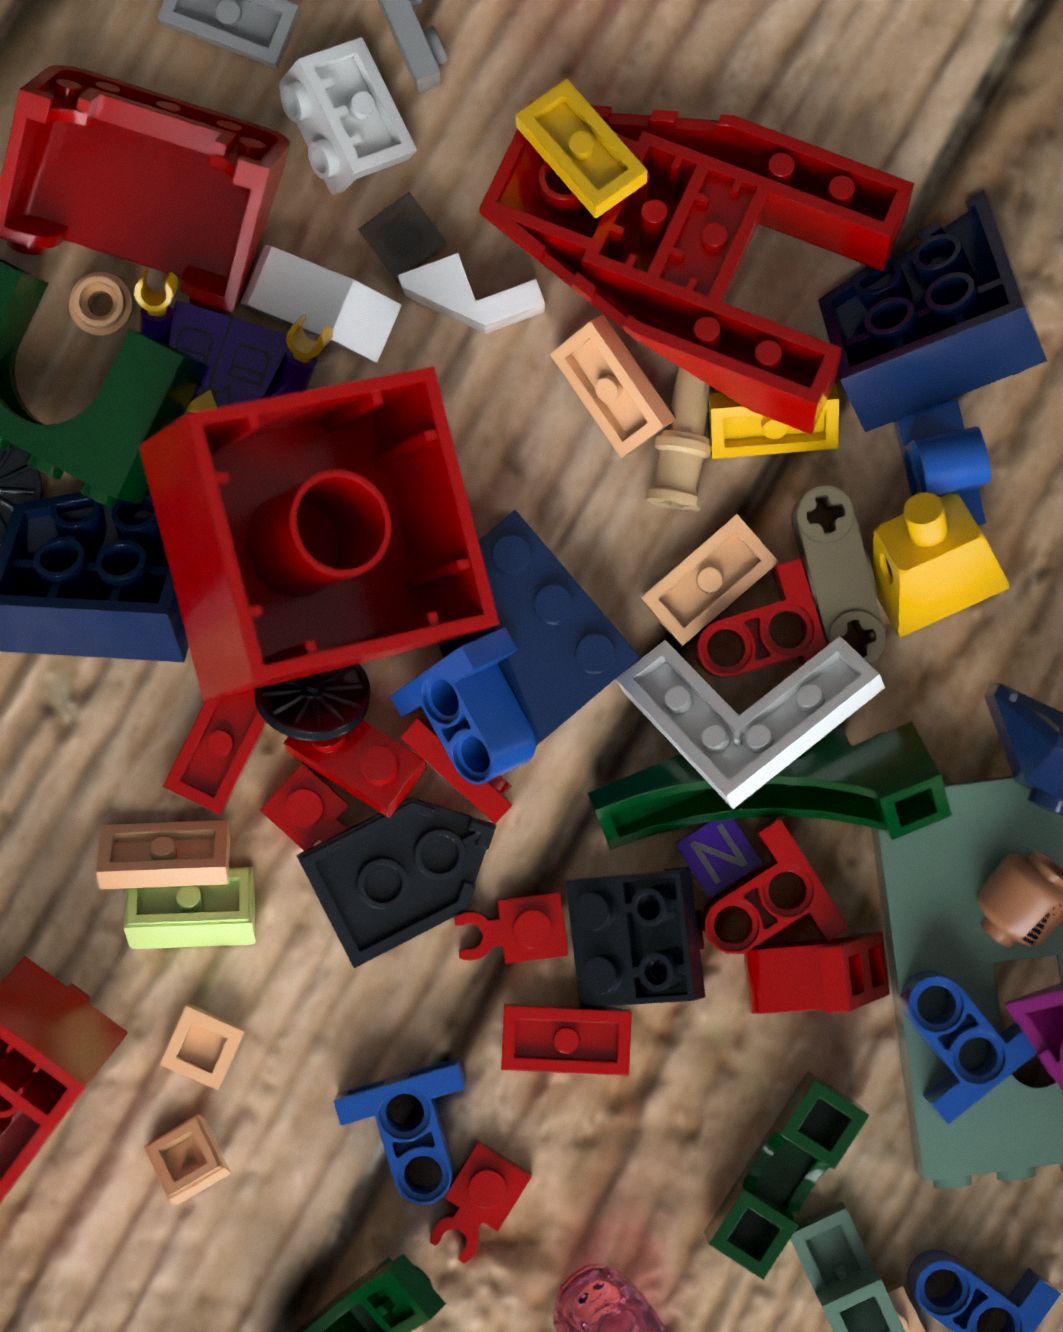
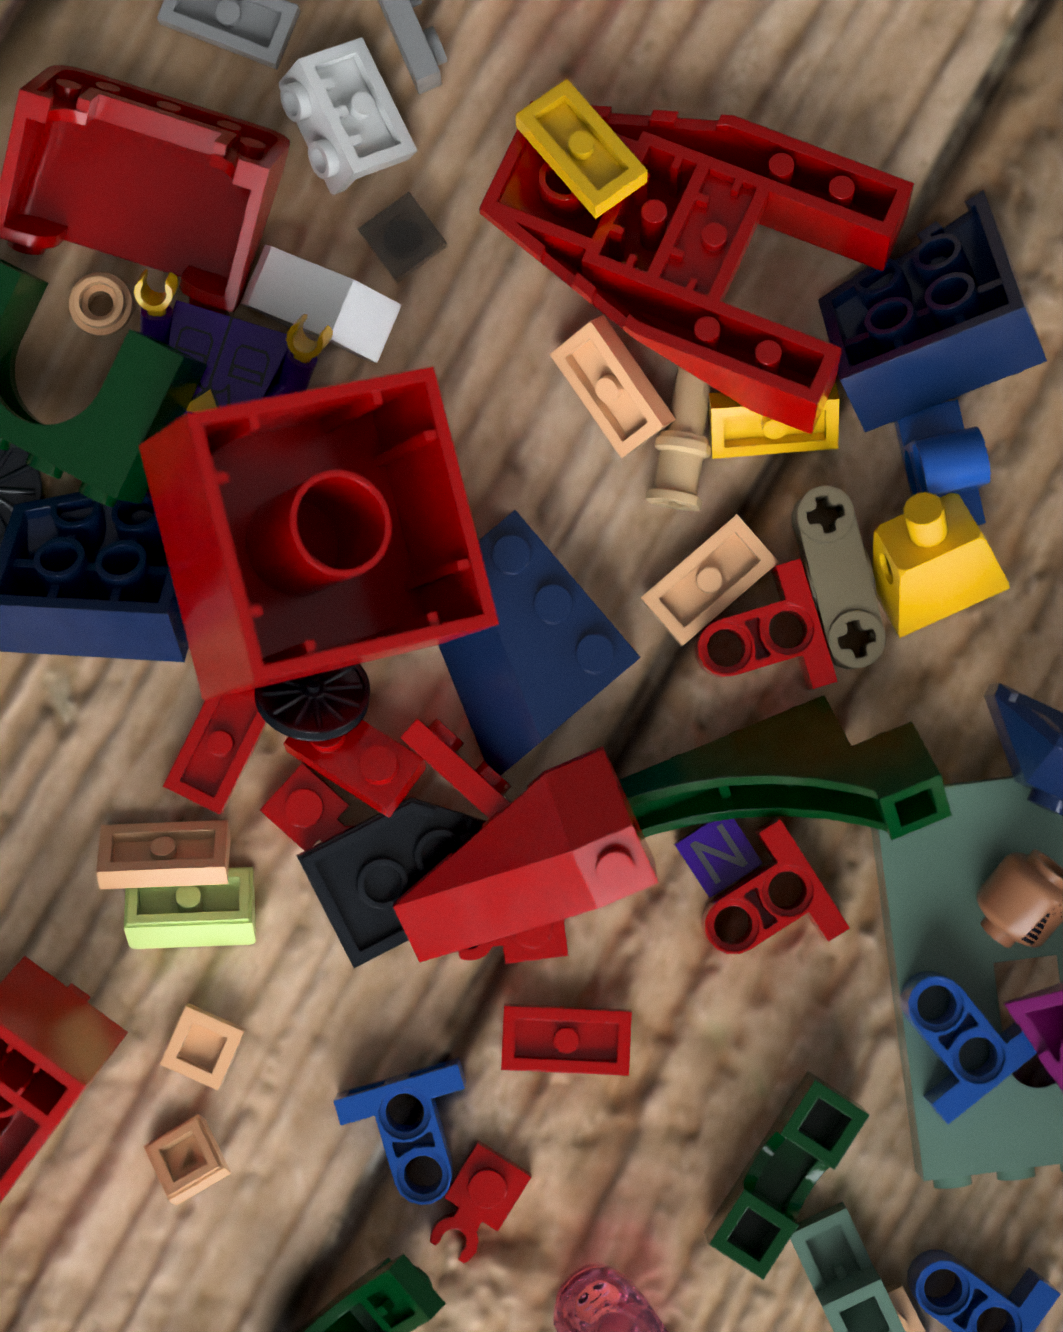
blue tile [389,627,536,785] -> none
white slope [398,253,545,334] -> none
black plate [566,866,706,1008] -> none
white plate [616,636,885,809] -> none
red tile [743,931,890,1014] -> none
none -> red wedge [393,746,659,963]

